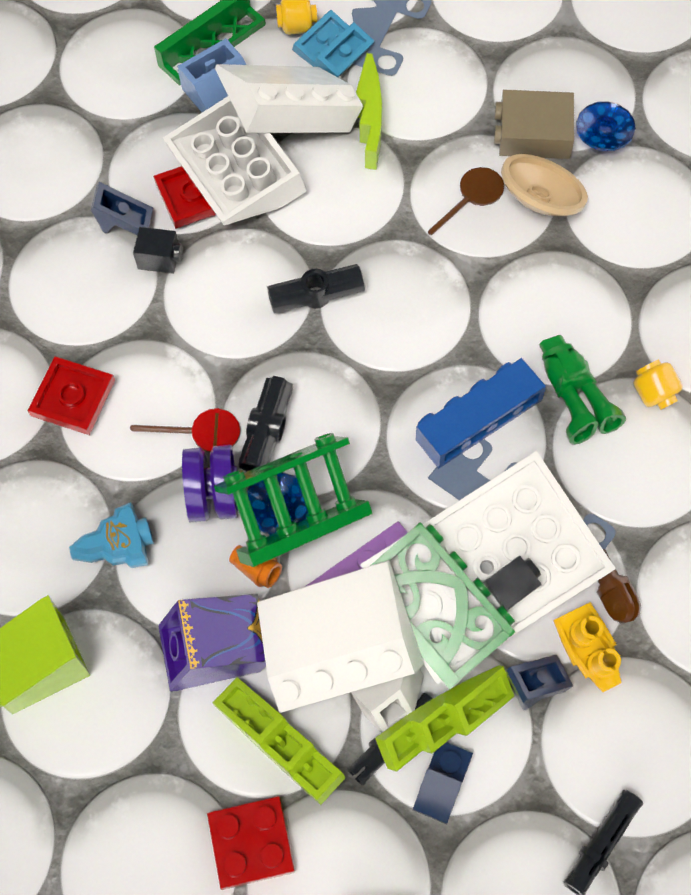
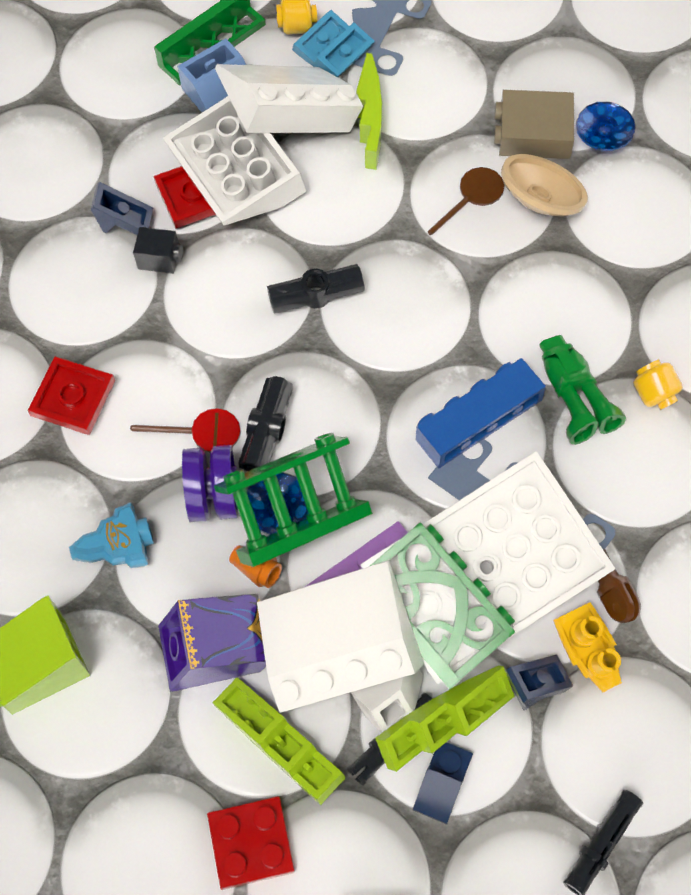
black brick [483,556,542,611] -> none

